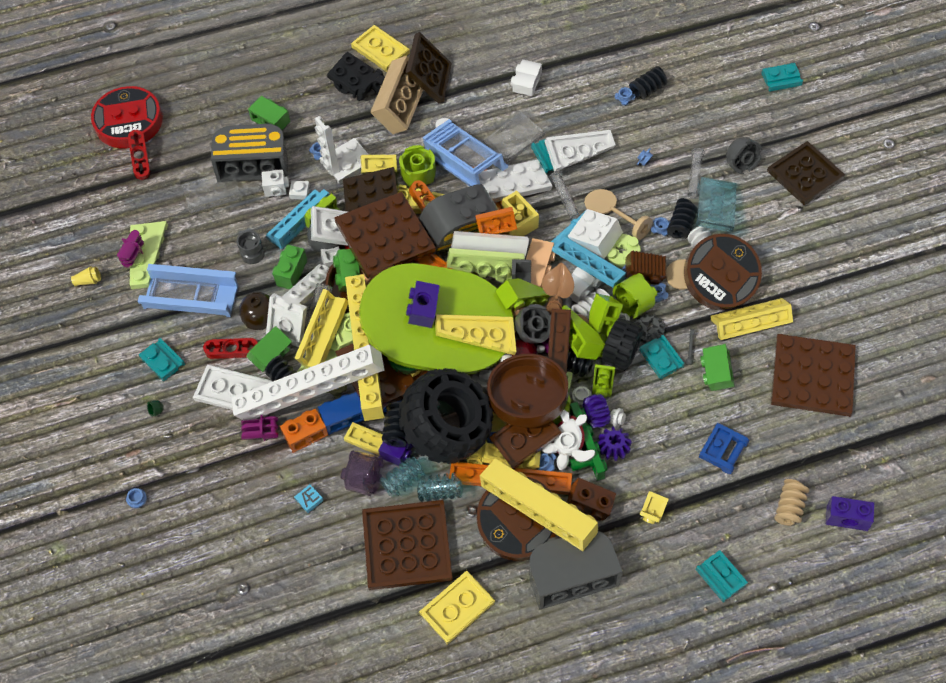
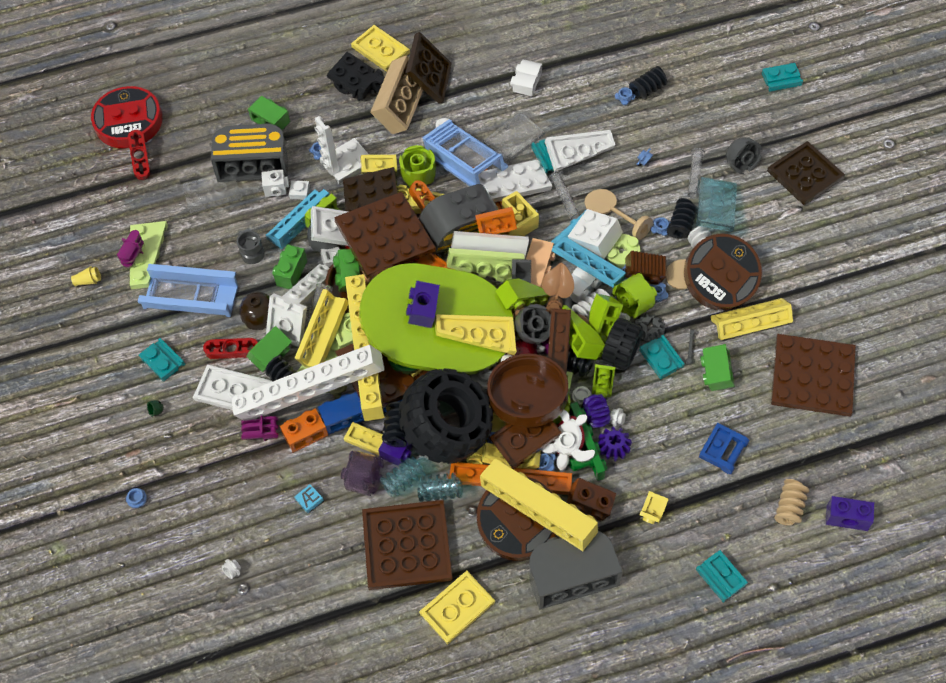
none -> white plate [222,559,241,579]

